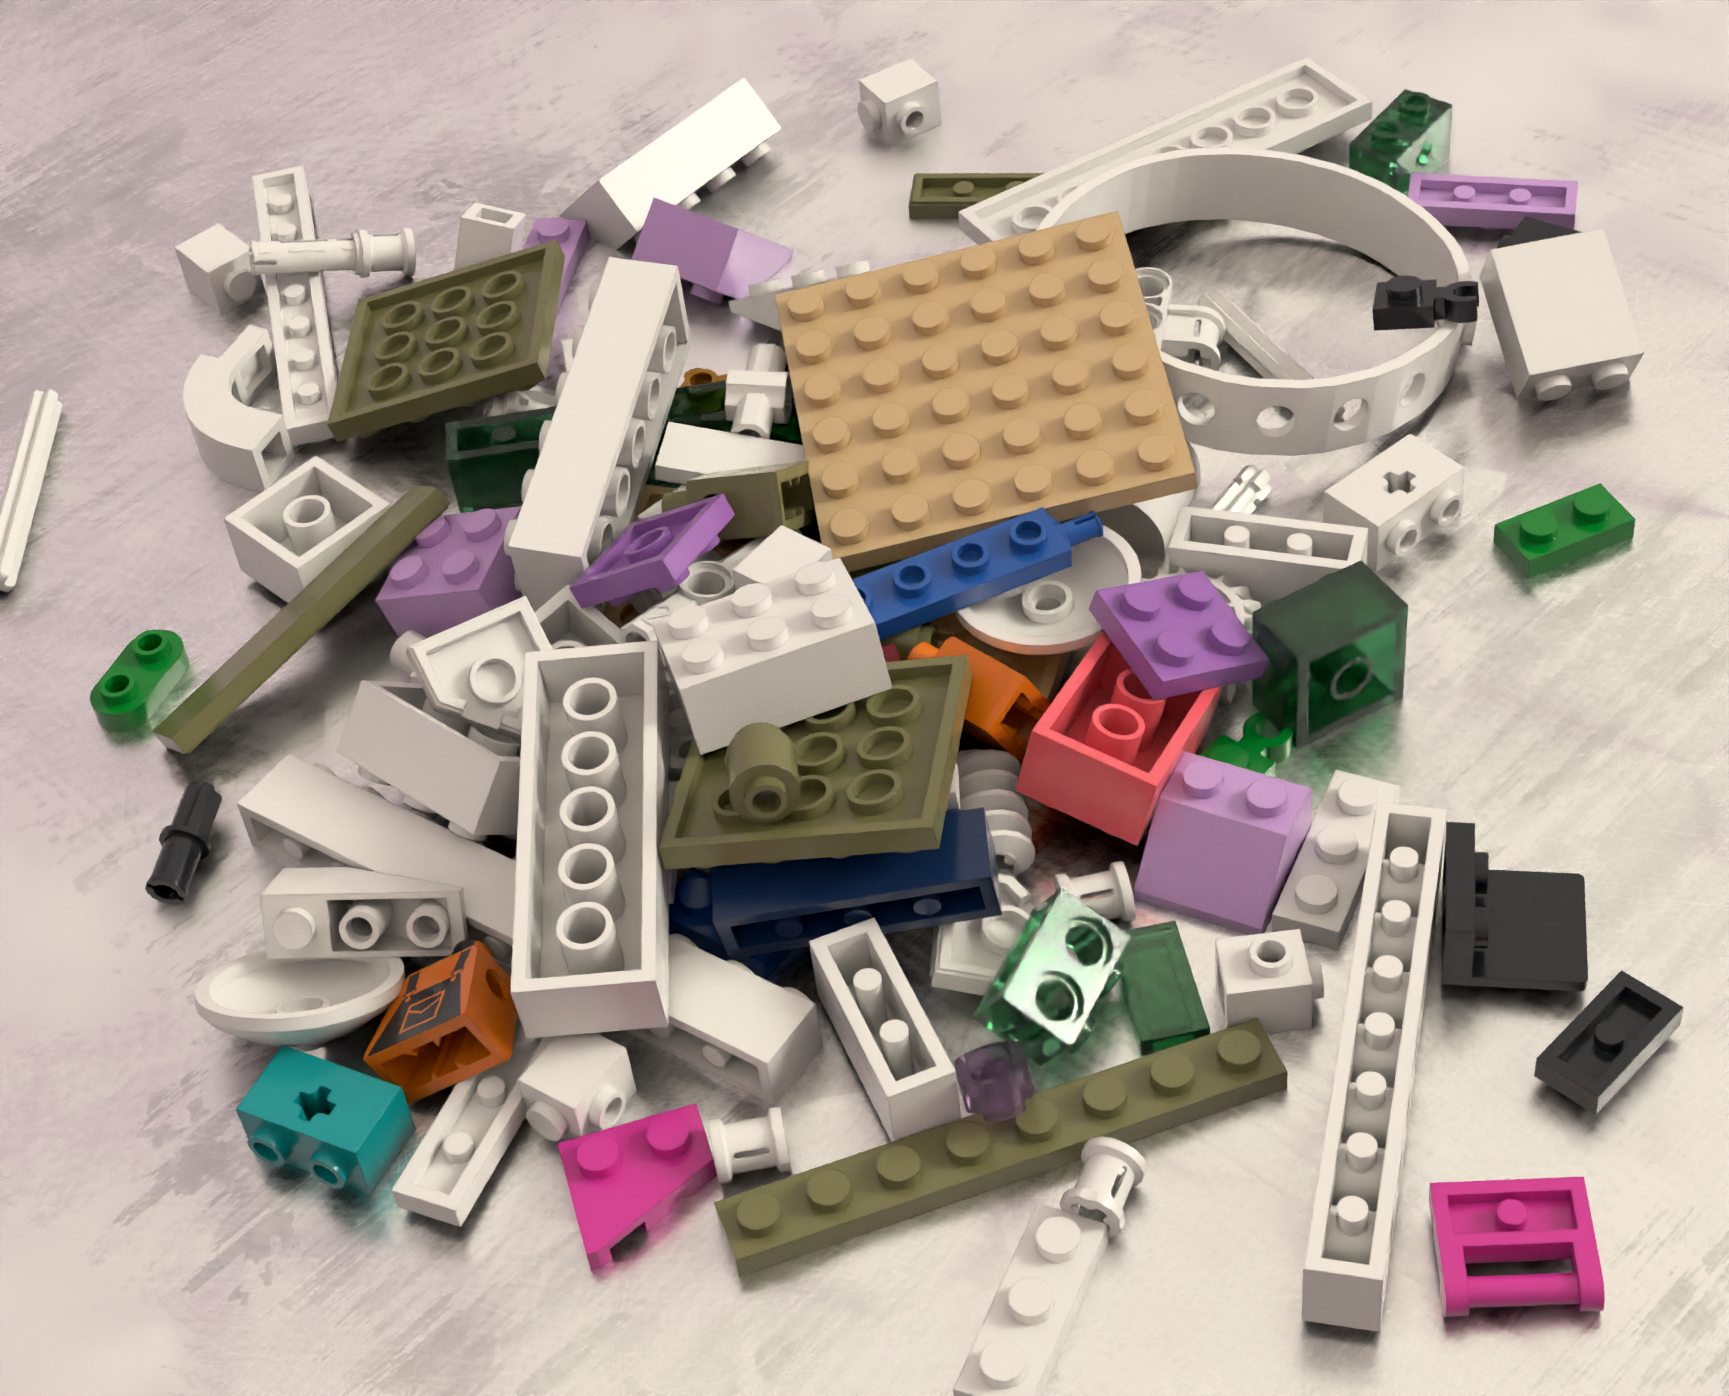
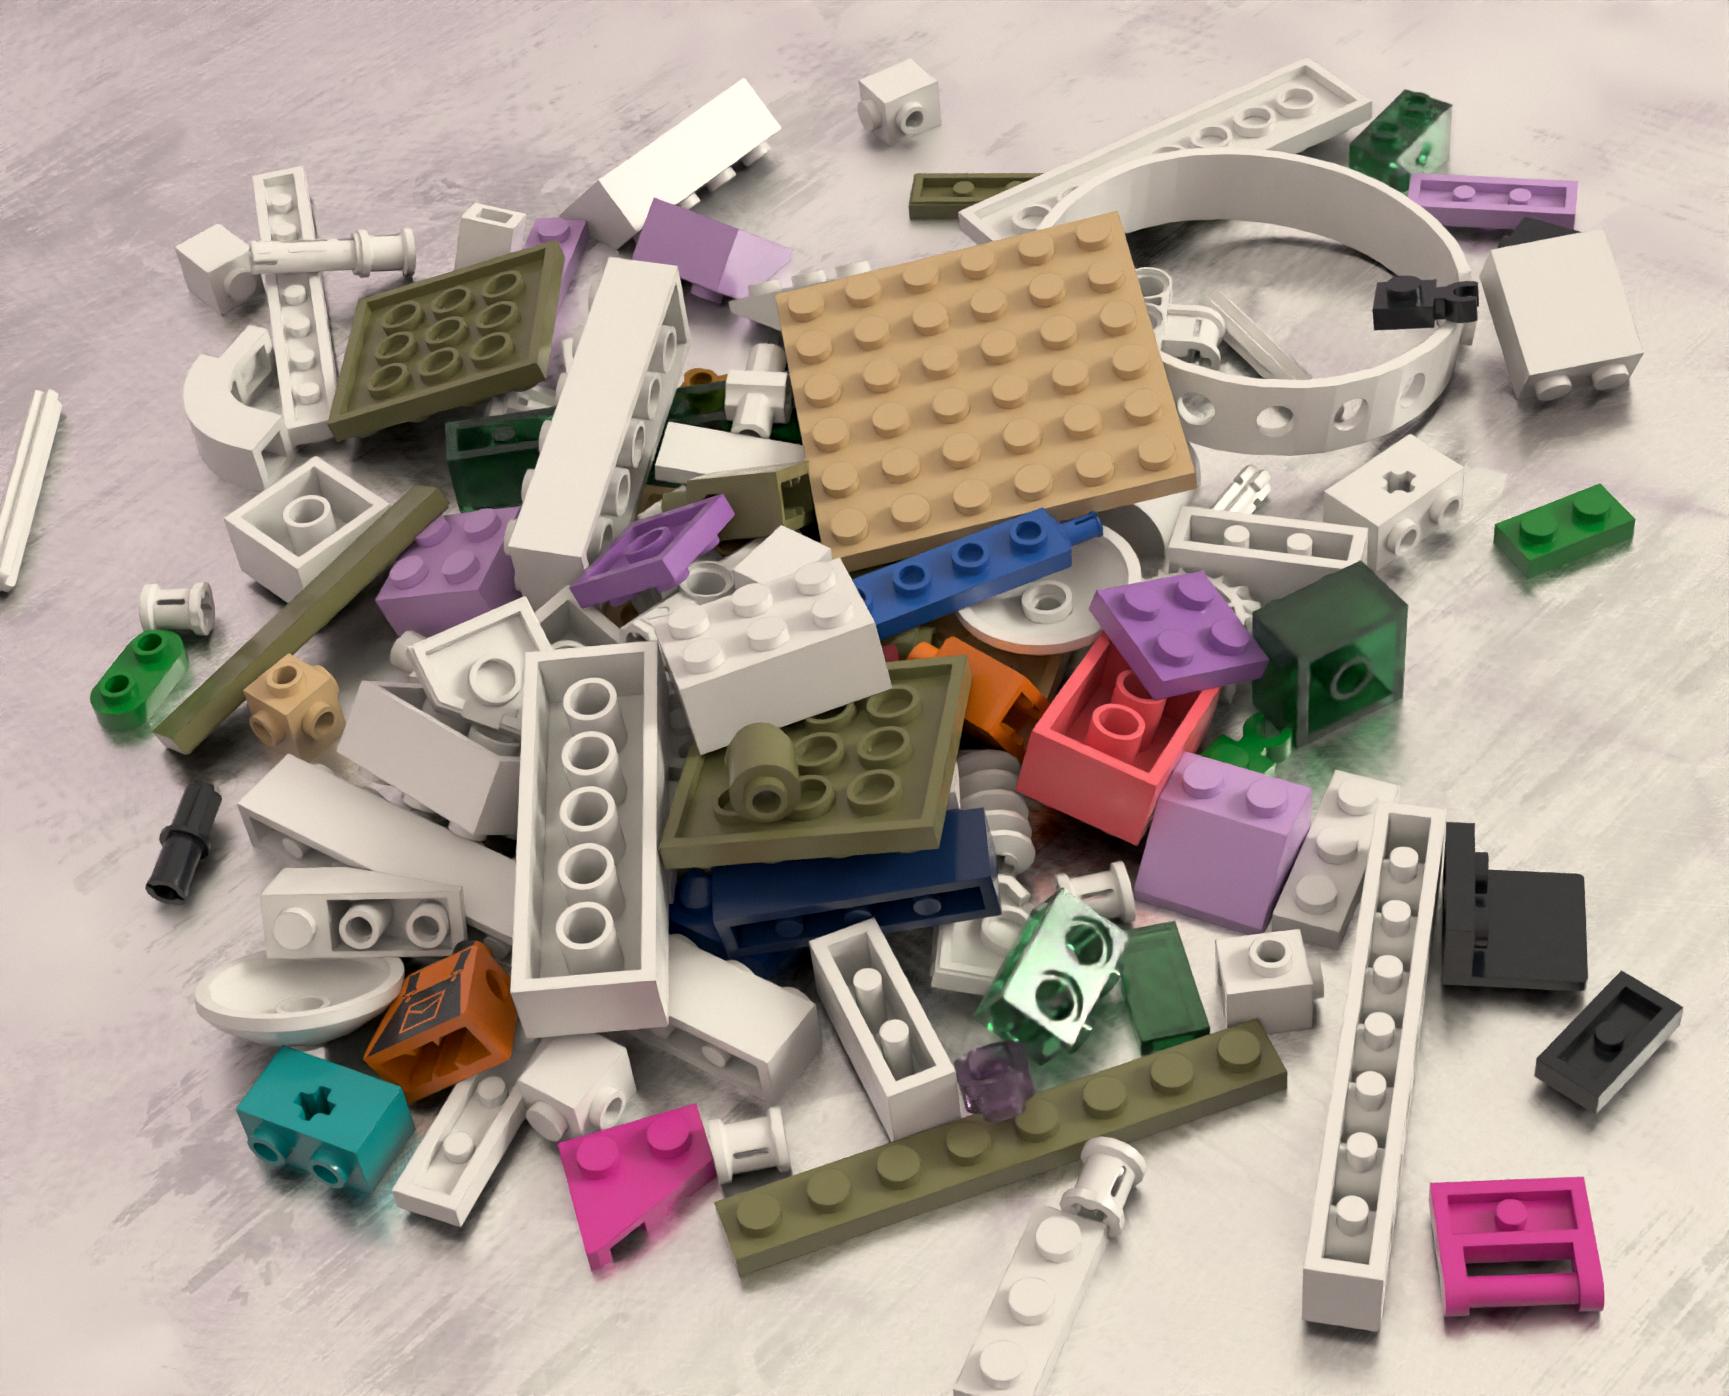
none -> white bush [139,582,215,636]
none -> tan brick [243,653,346,763]

